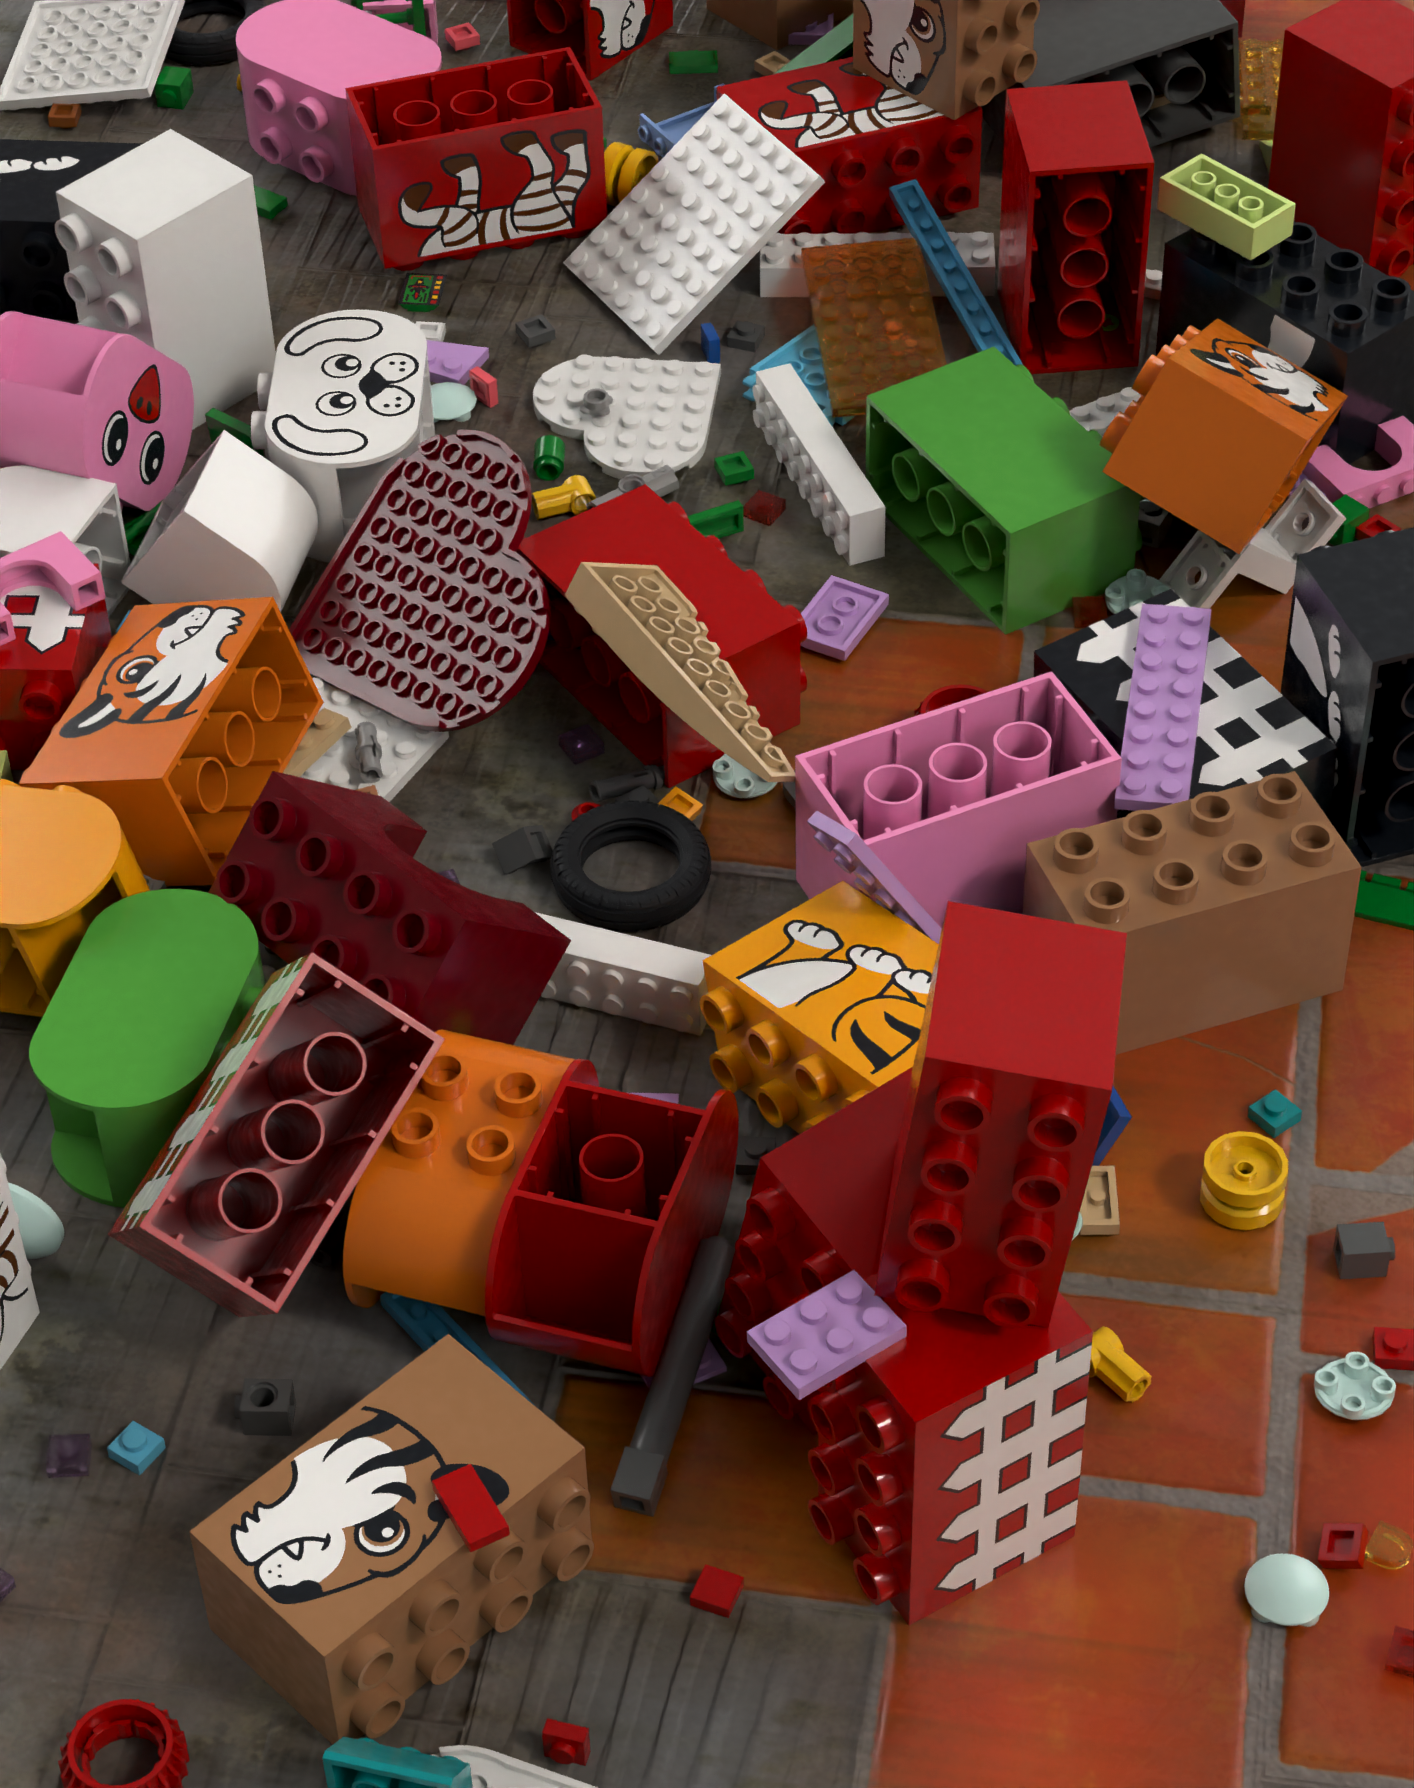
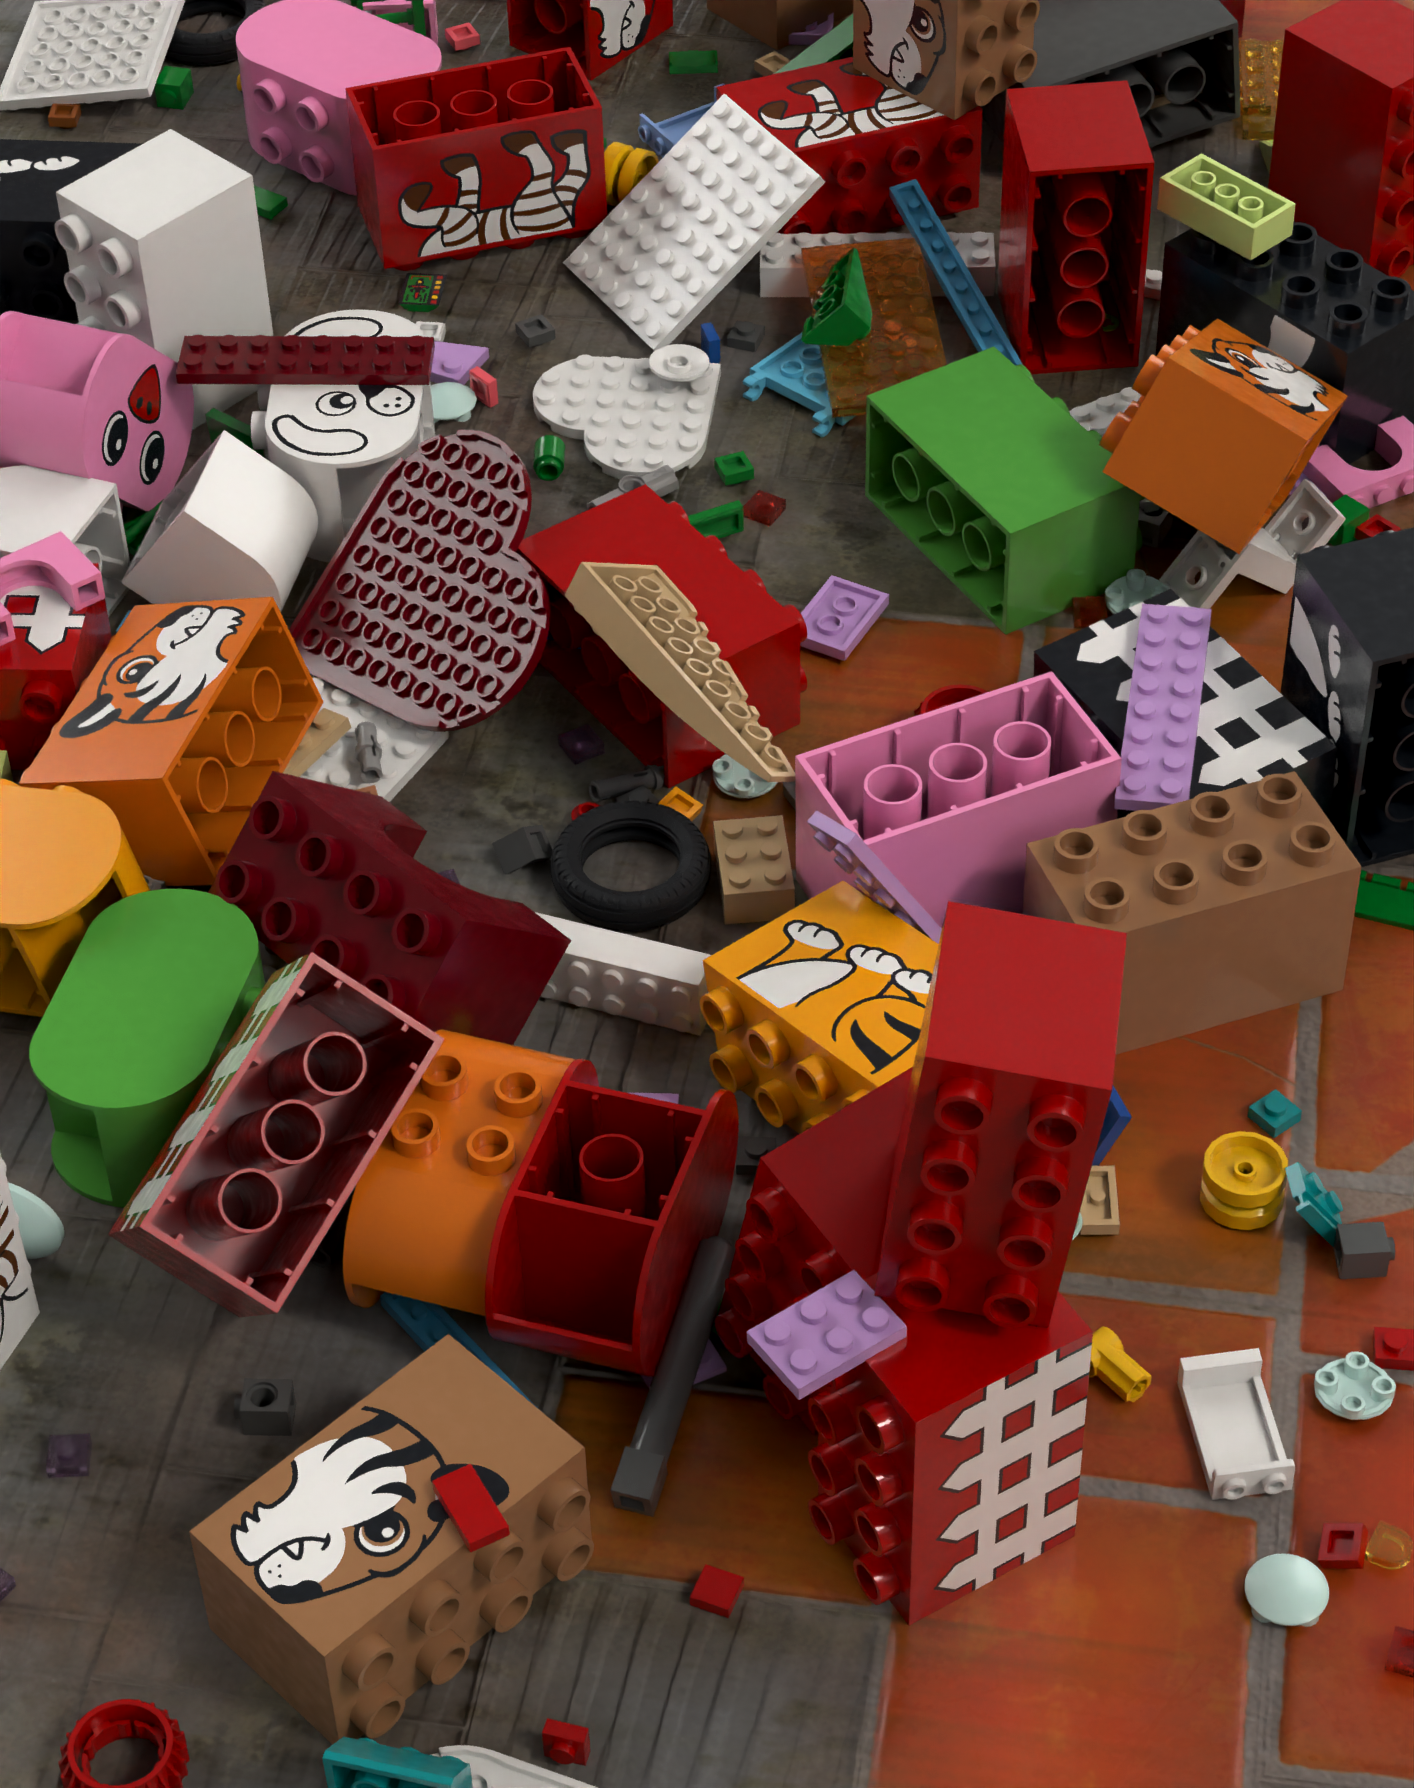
medium azure plate [107,1421,166,1476] -> none
yellow piece [531,475,596,520] -> none
light grey plate [580,389,613,416] -> none
white brick [752,363,886,566] -> none
none -> dark red plate [176,334,435,385]
none -> white dish [649,344,710,381]
none -> tan brick [713,815,795,925]
none -> green wedge [801,247,872,346]
none -> white panel [1177,1348,1295,1500]
none -> teal plate [1285,1162,1343,1247]

